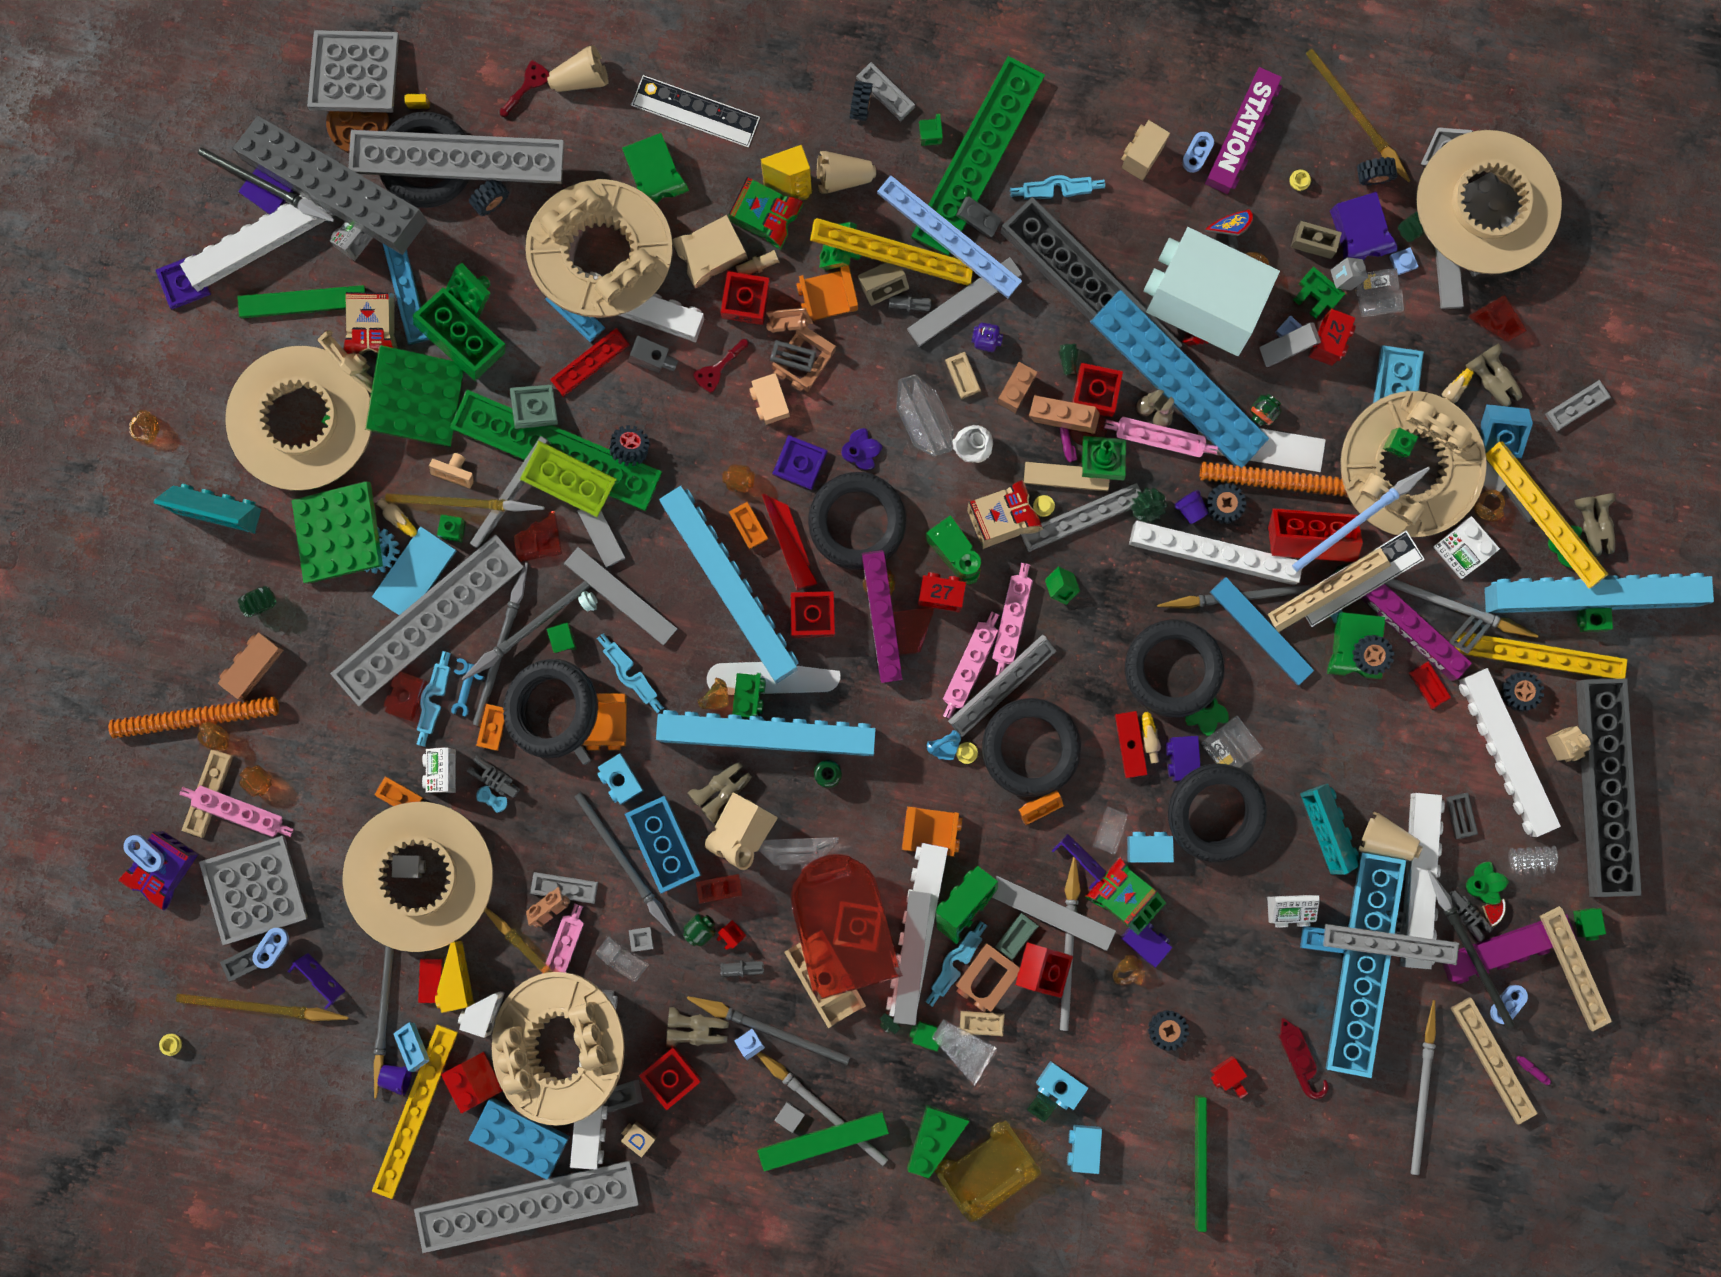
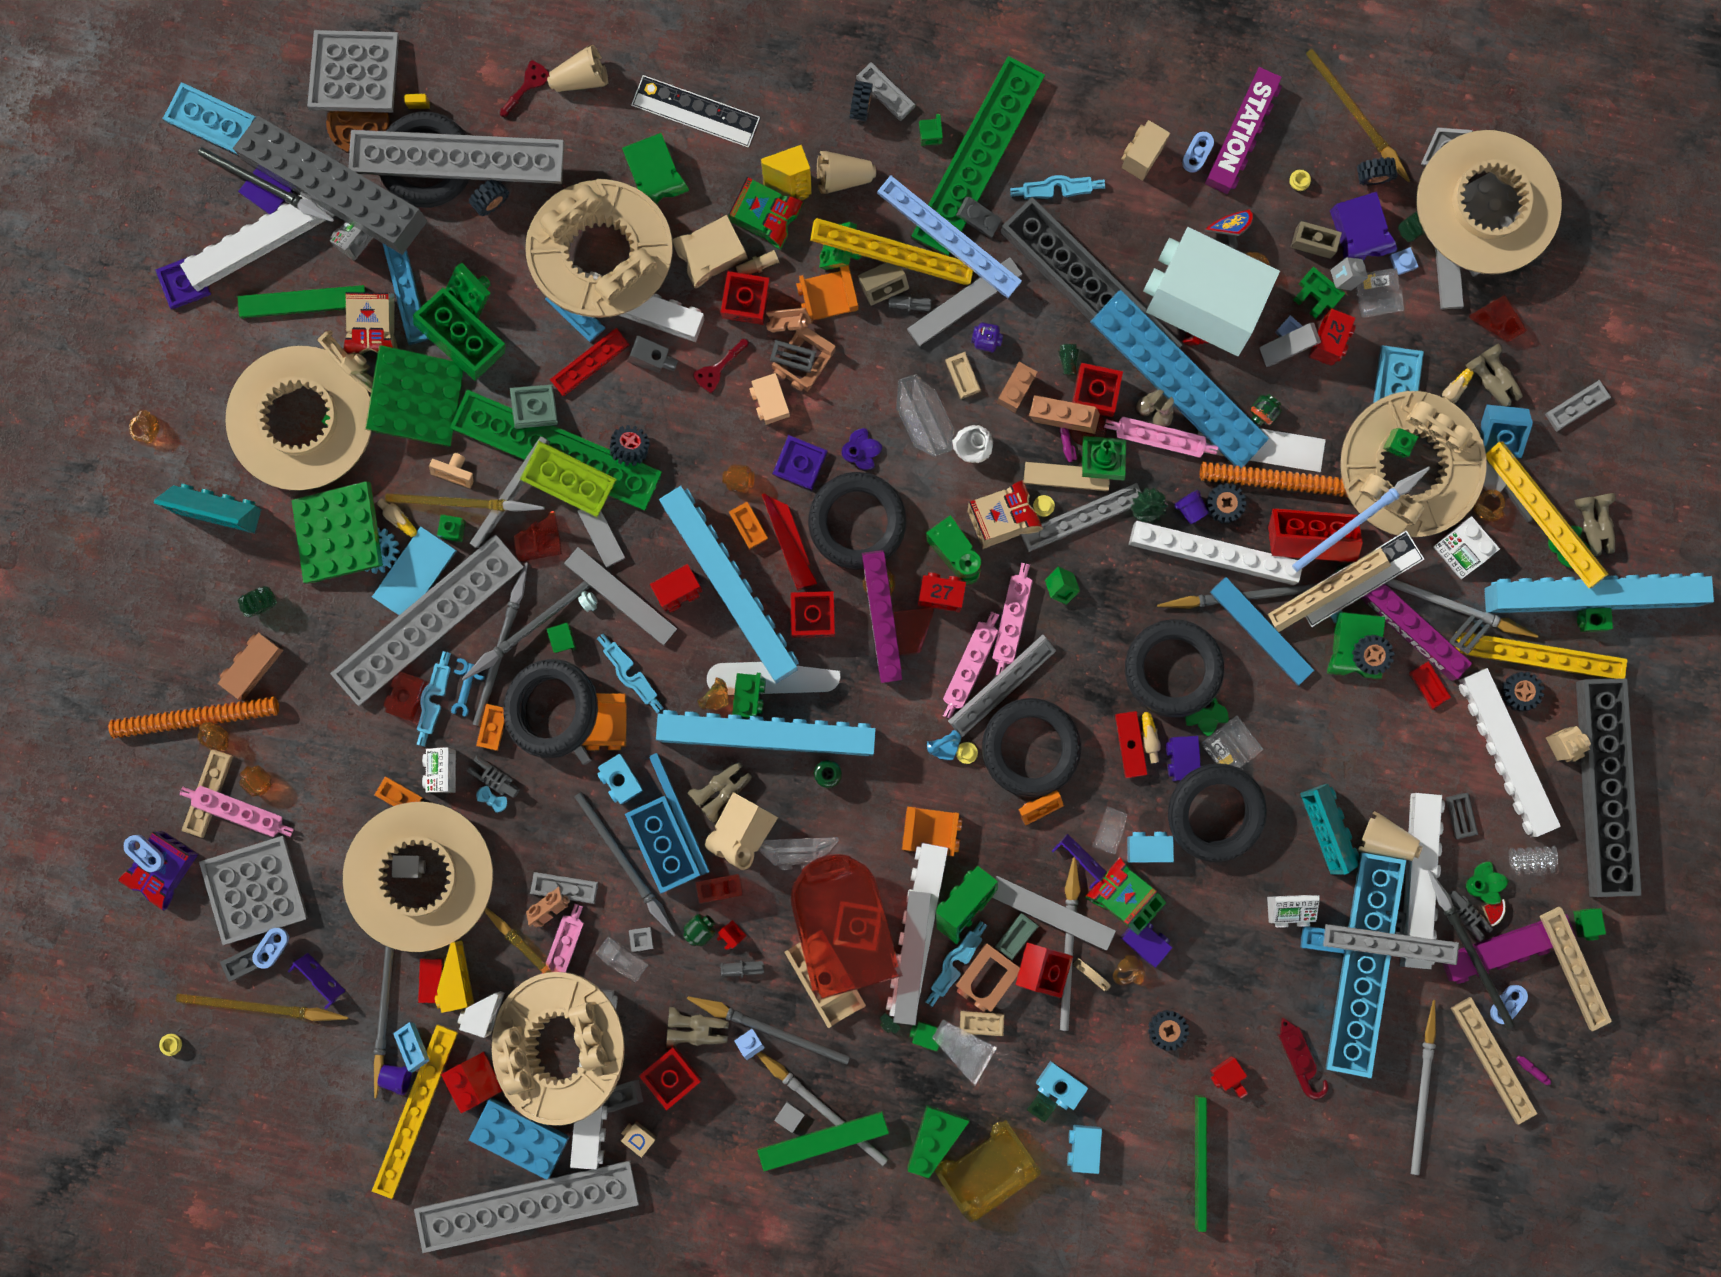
none -> medium azure tile [163,82,256,155]
none -> dark azure tile [649,753,710,875]
none -> red brick [650,564,703,612]
none -> tan tile [1073,958,1111,991]

